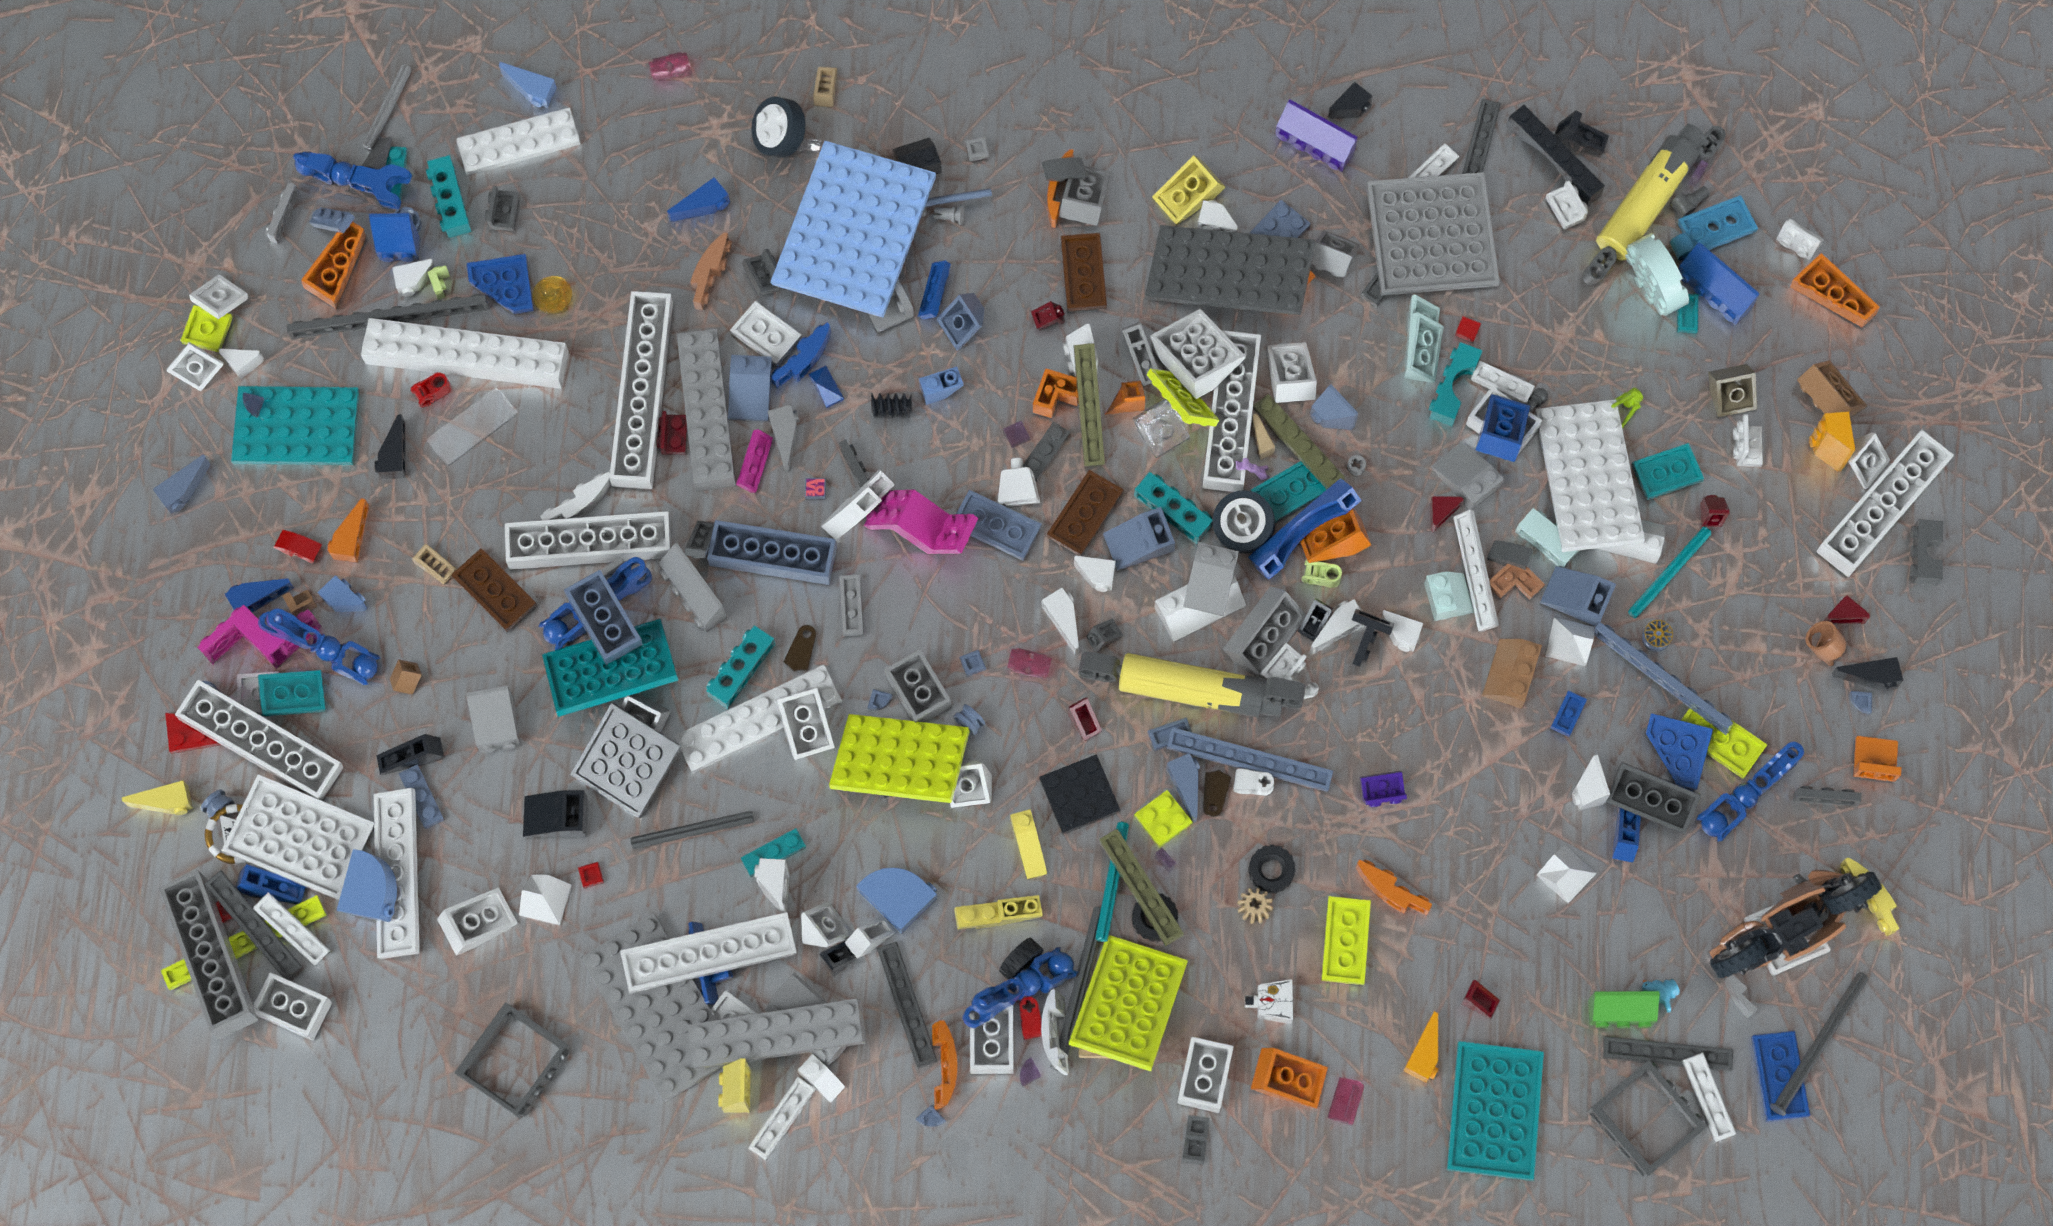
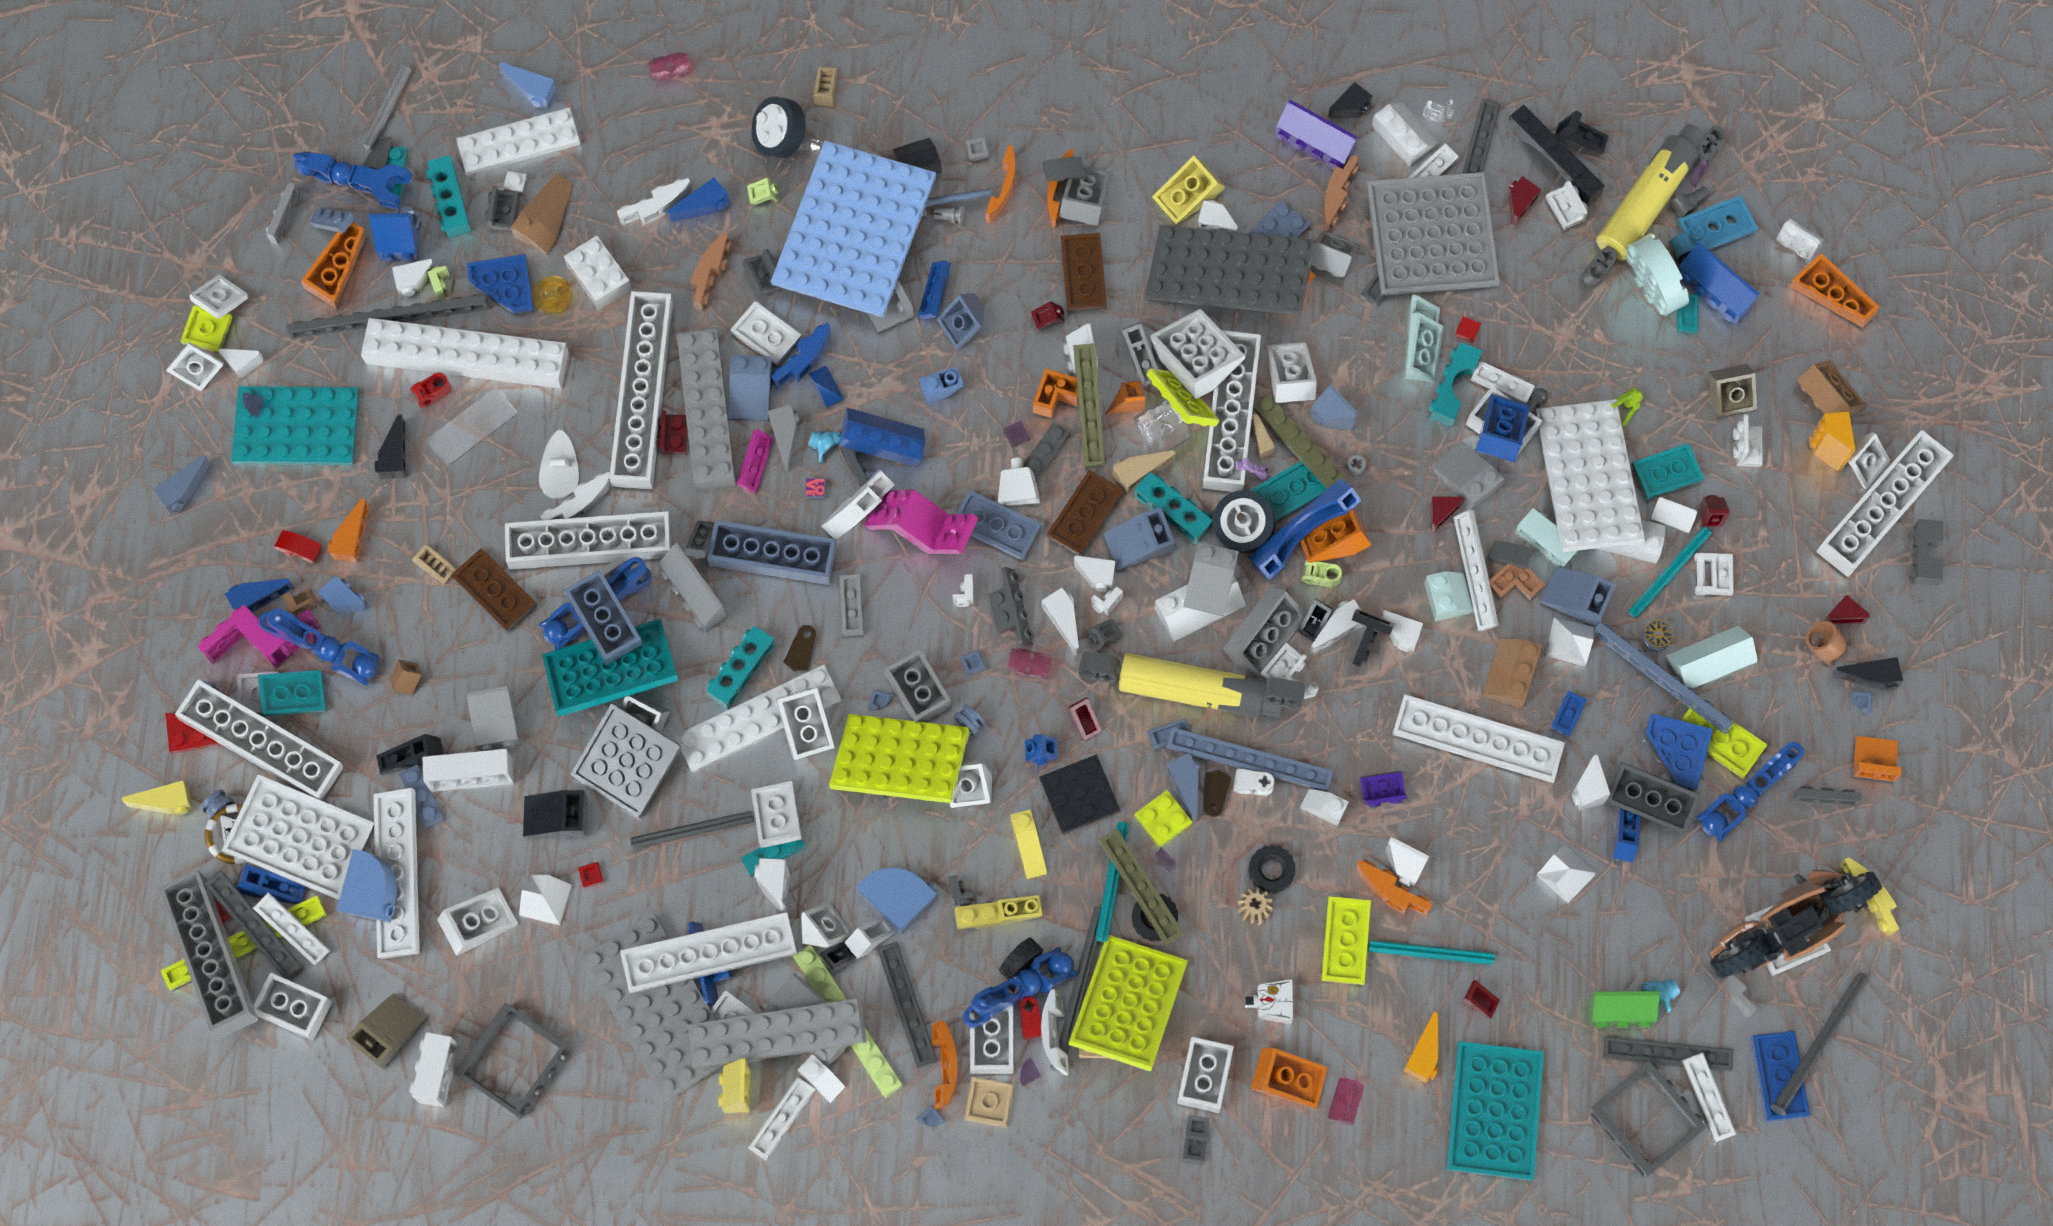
black piece [871,393,912,418] -> none
none -> dark tan slope [346,993,425,1069]
none -> white brick [410,1032,459,1107]
none -> white brick [423,749,514,792]
none -> white plate [503,171,528,195]
none -> medium nougat wedge [511,174,573,255]
none -> white shield [539,430,579,499]
none -> white brick [564,236,632,310]
none -> white slope [616,178,692,226]
none -> yellowish green bracket [747,178,780,206]
none -> white plate [751,781,802,848]
none -> yellowish green plate [793,945,902,1098]
none -> medium azure animal [808,429,841,463]
none -> blue slope [838,407,925,467]
none -> dark grey bracket [949,875,975,906]
none -> white bracket [952,574,974,607]
none -> tan tile [964,1077,1014,1127]
none -> orange slope [986,145,1015,223]
none -> dark grey bracket [989,567,1033,647]
none -> blue brick [1025,734,1058,766]
none -> white bracket [1091,586,1123,616]
none -> tan slope [1112,450,1176,494]
none -> white slope [1300,789,1349,826]
none -> nougat slope [1323,154,1360,231]
none -> teal axle [1368,940,1495,965]
none -> white slope [1372,102,1440,167]
none -> white slope [1385,837,1429,888]
none -> white plate [1392,694,1565,783]
none -> clear bracket [1423,99,1455,124]
none -> dark red slope [1508,176,1541,225]
none -> white slope [1651,497,1698,534]
none -> light aqua slope [1666,625,1758,689]
none -> white plate [1695,553,1733,596]

